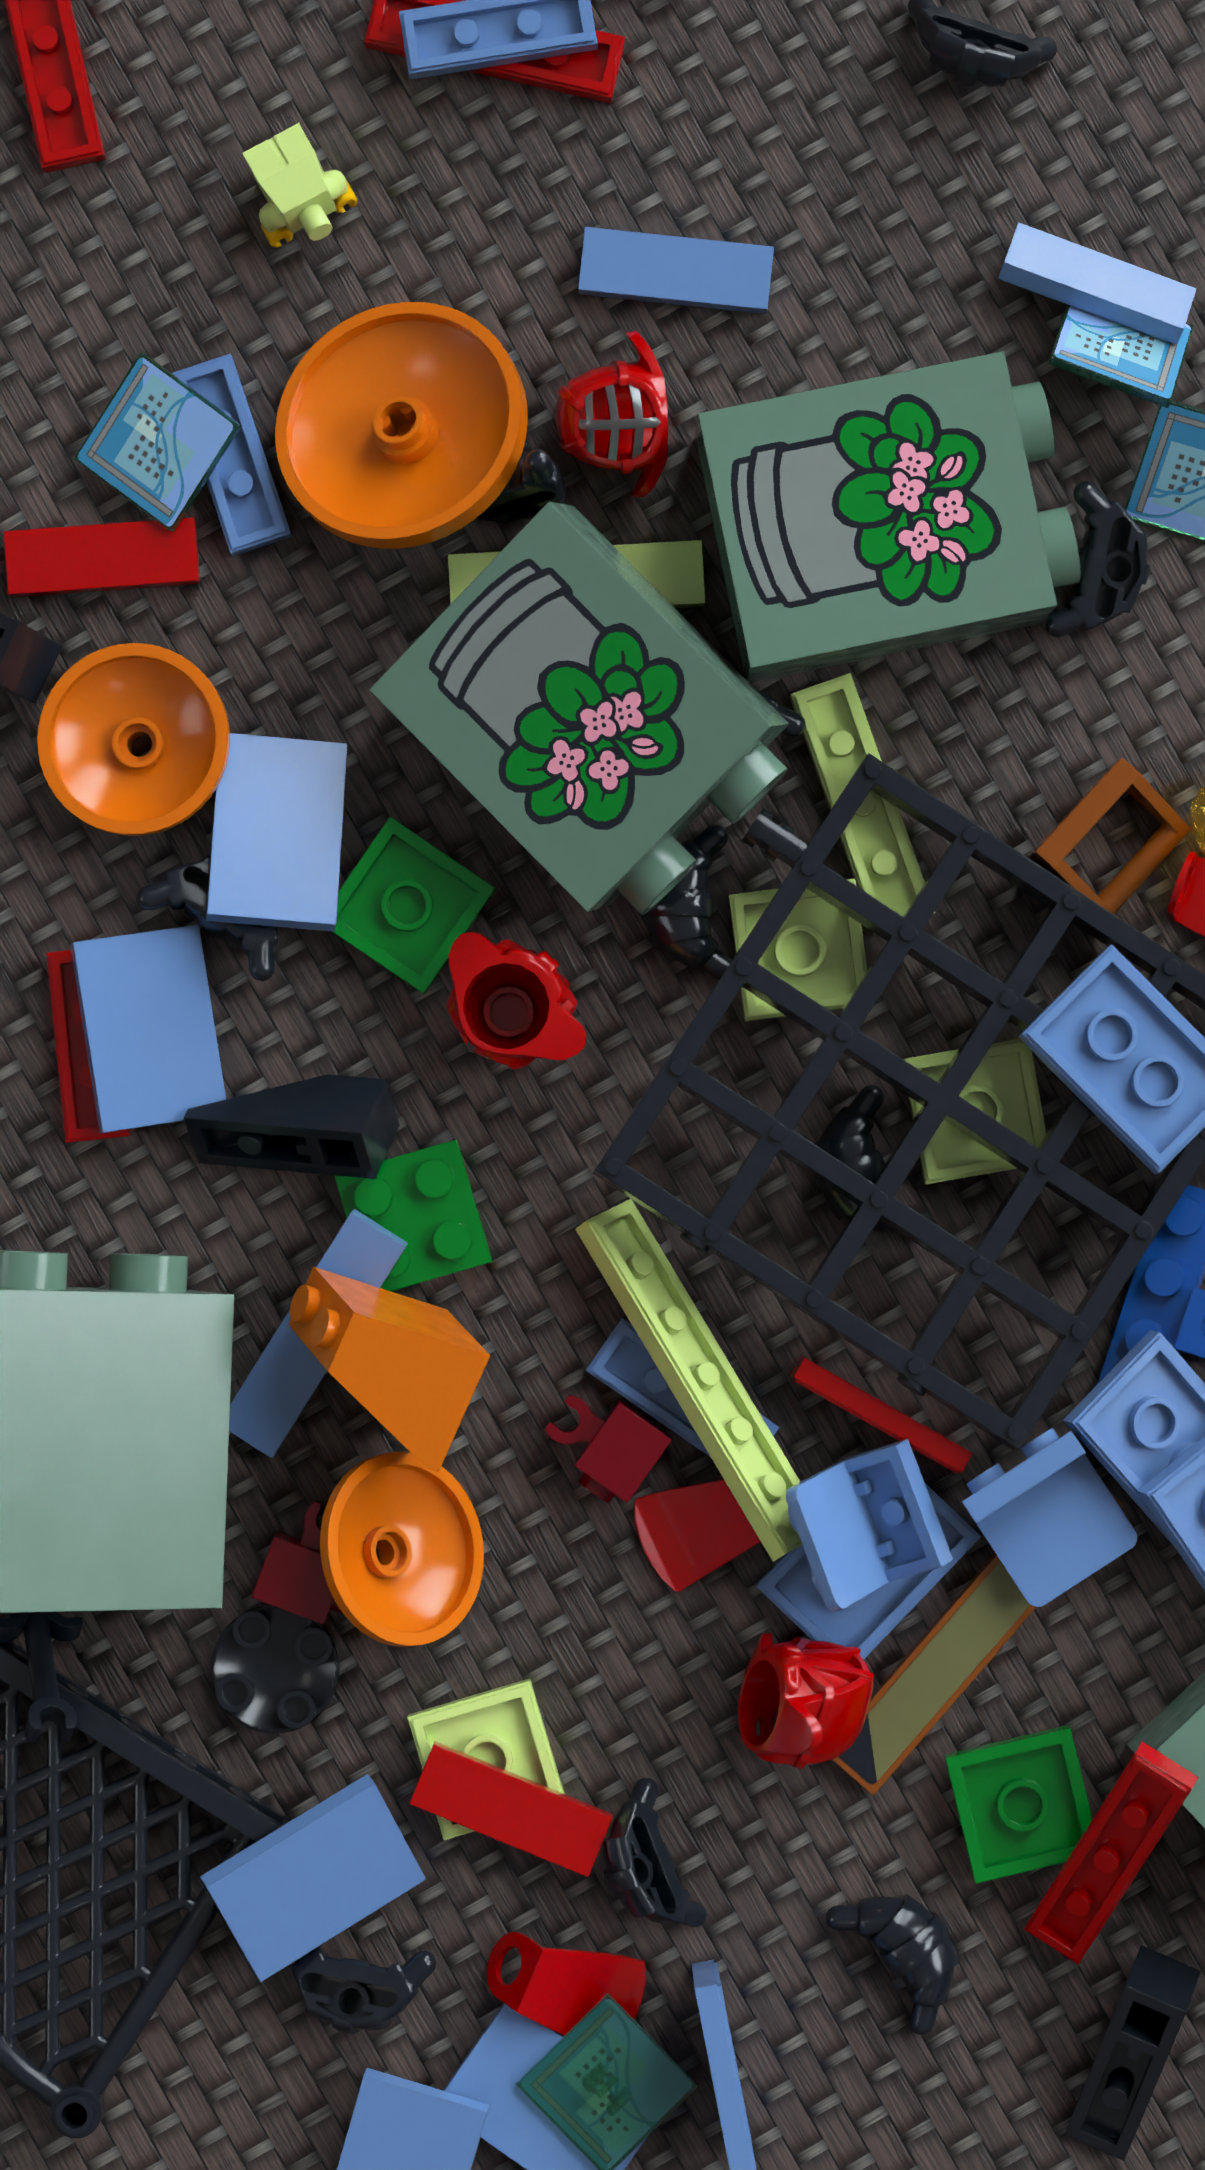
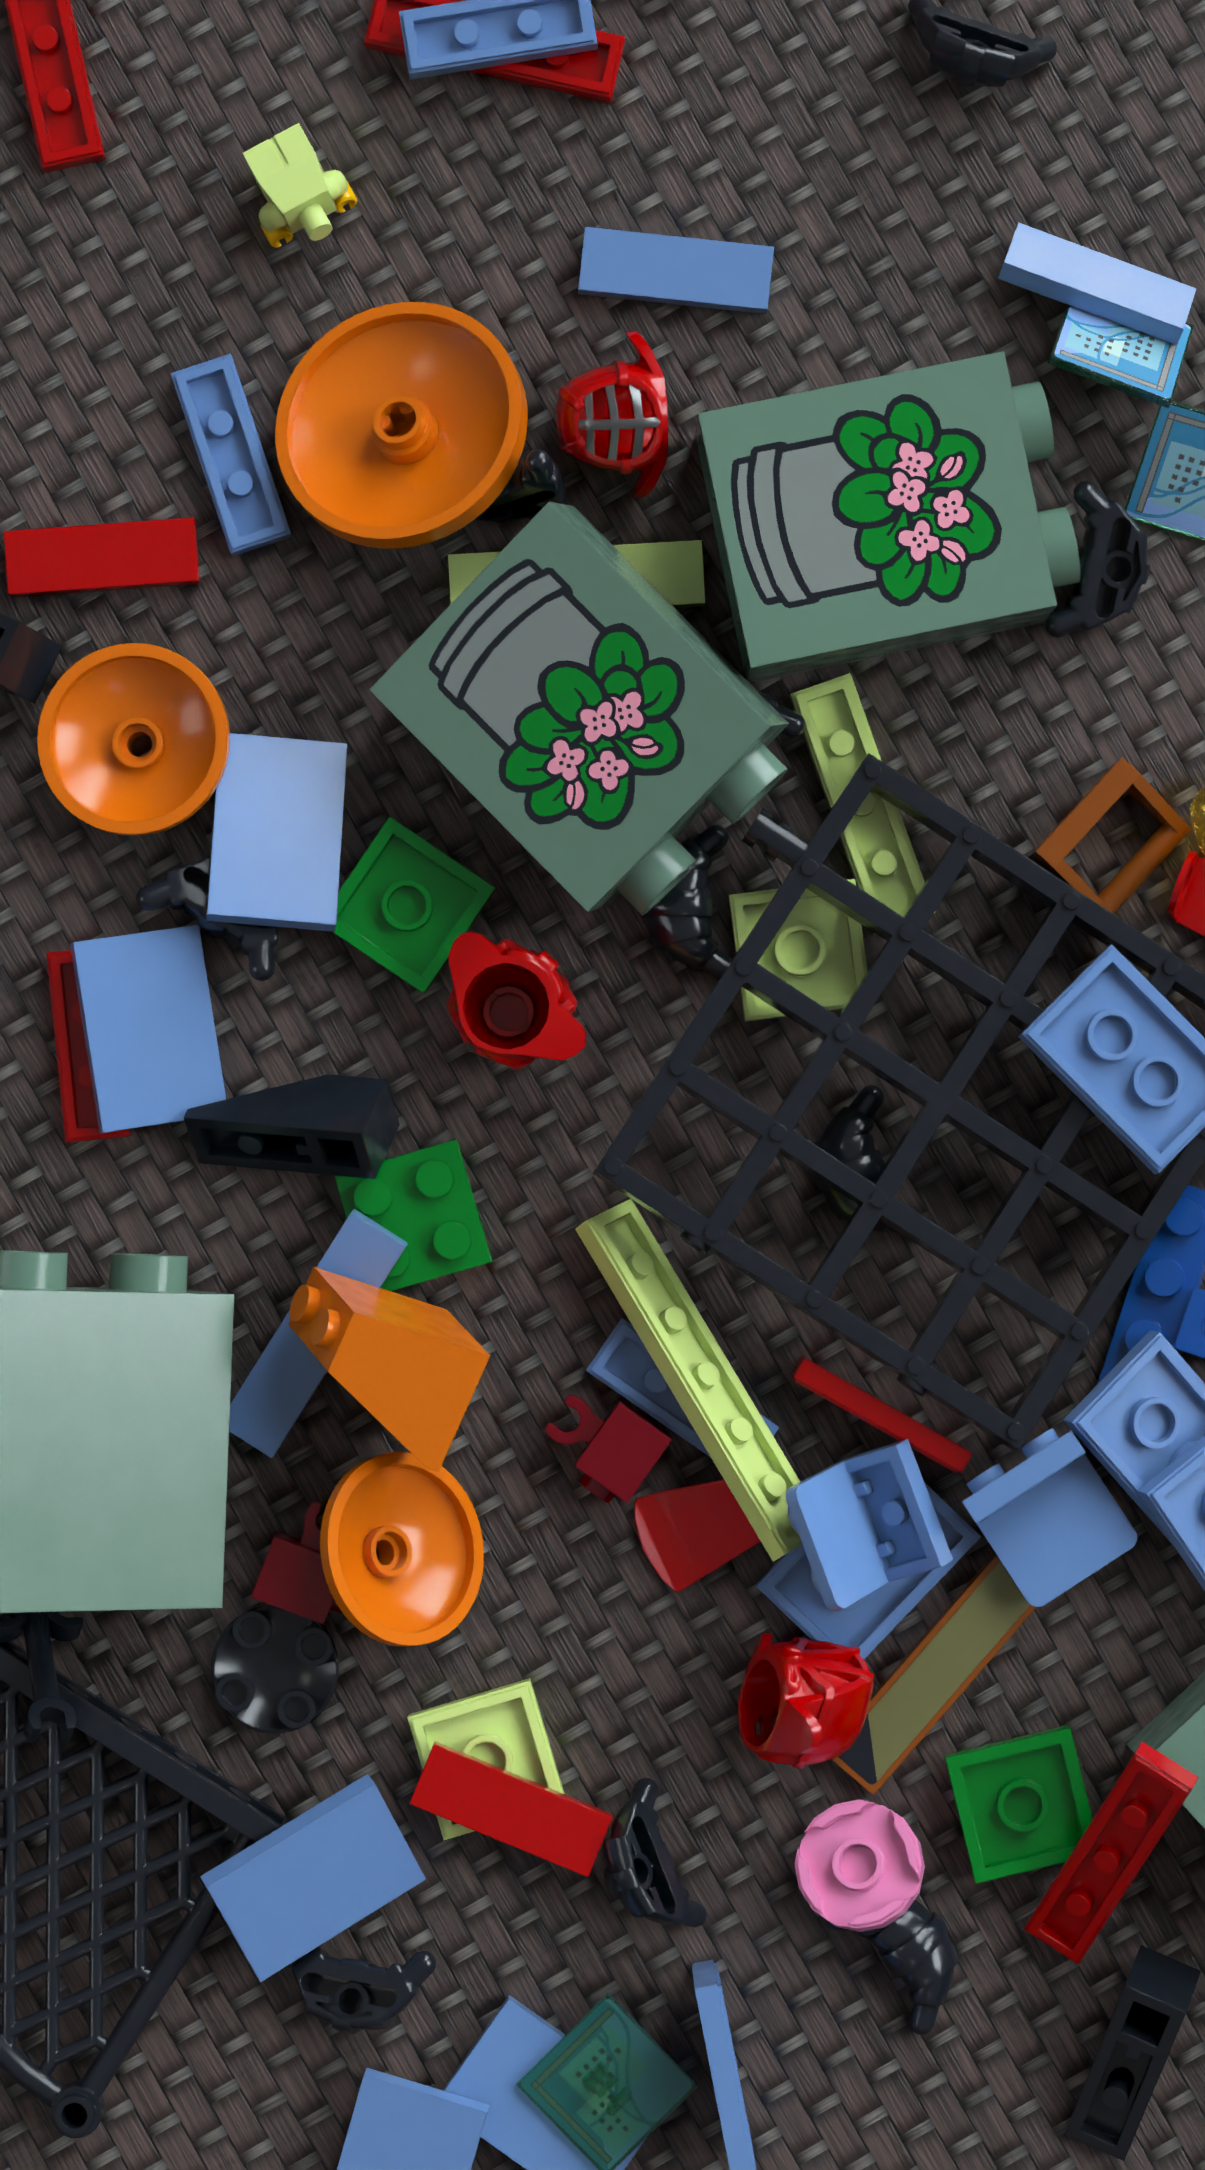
piece [74,352,242,532] -> none
red piece [487,1932,646,2036] -> none
yellowish green tile [903,1039,1046,1184] -> none
none -> bright pink tile [794,1799,925,1932]

